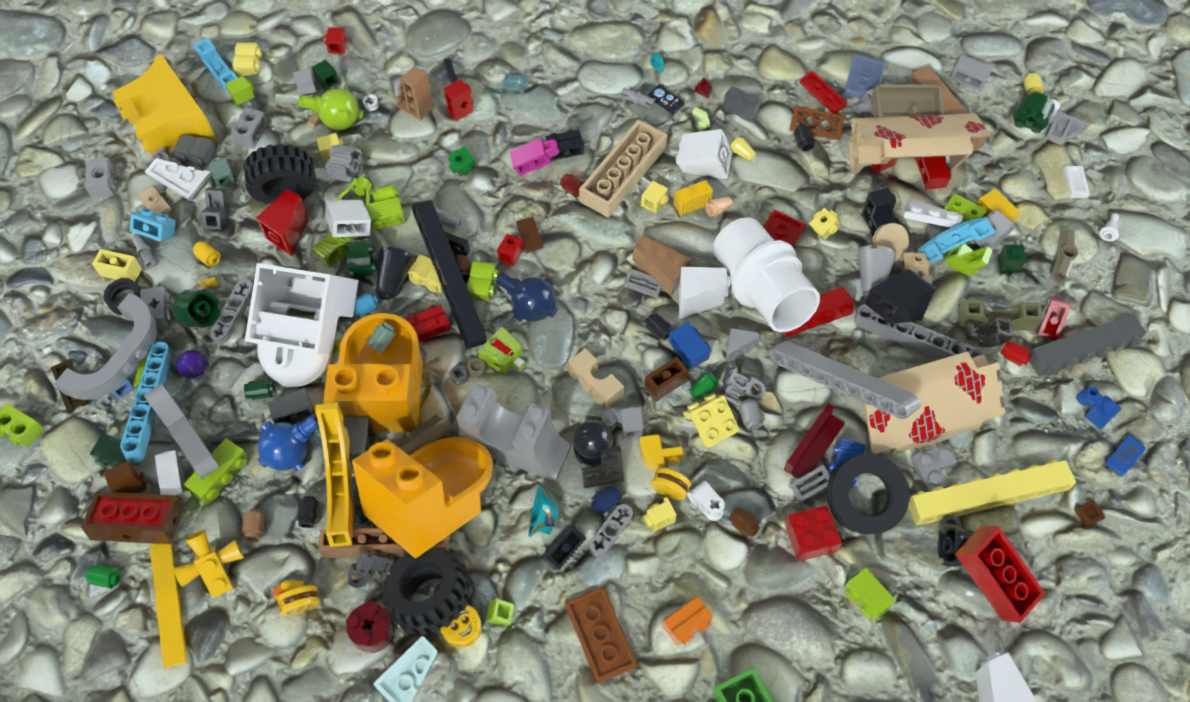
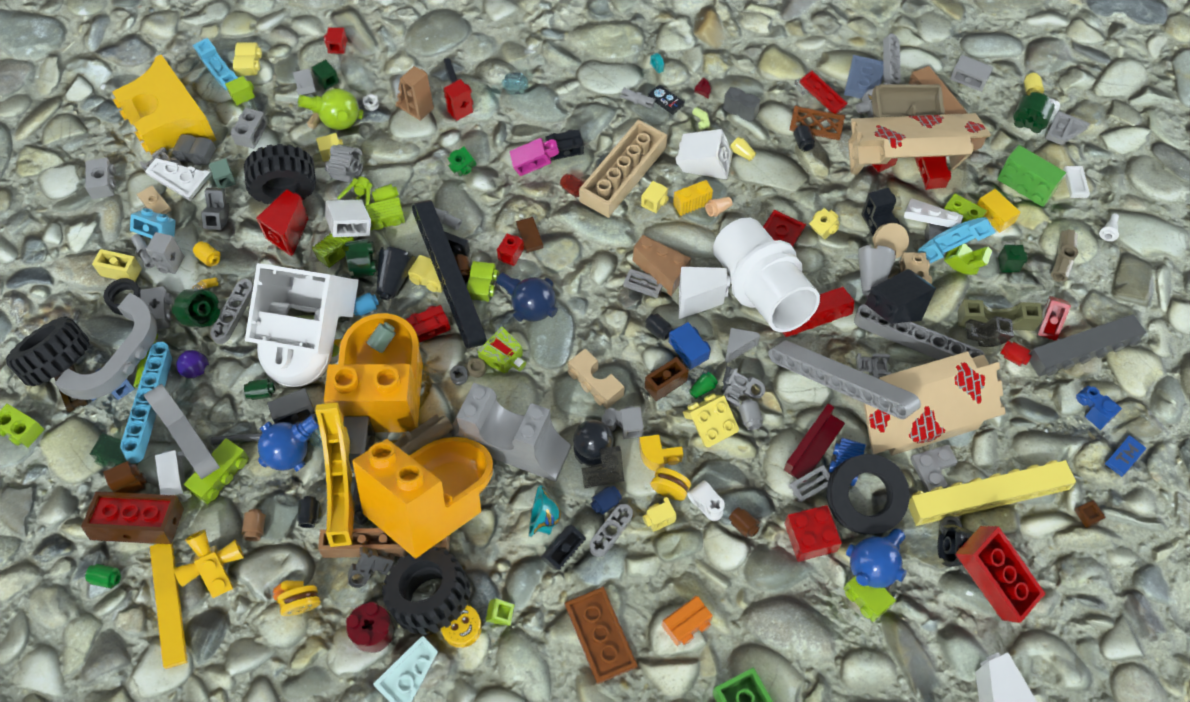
light grey brick [972,210,1015,251] -> none
none -> black tyre [6,316,90,387]
none -> light grey brick [146,232,184,274]
none -> blue piece [846,528,907,588]
none -> light grey piece [856,353,891,379]
none -> light grey beam [883,34,901,84]
none -> bright green brick [997,145,1067,207]

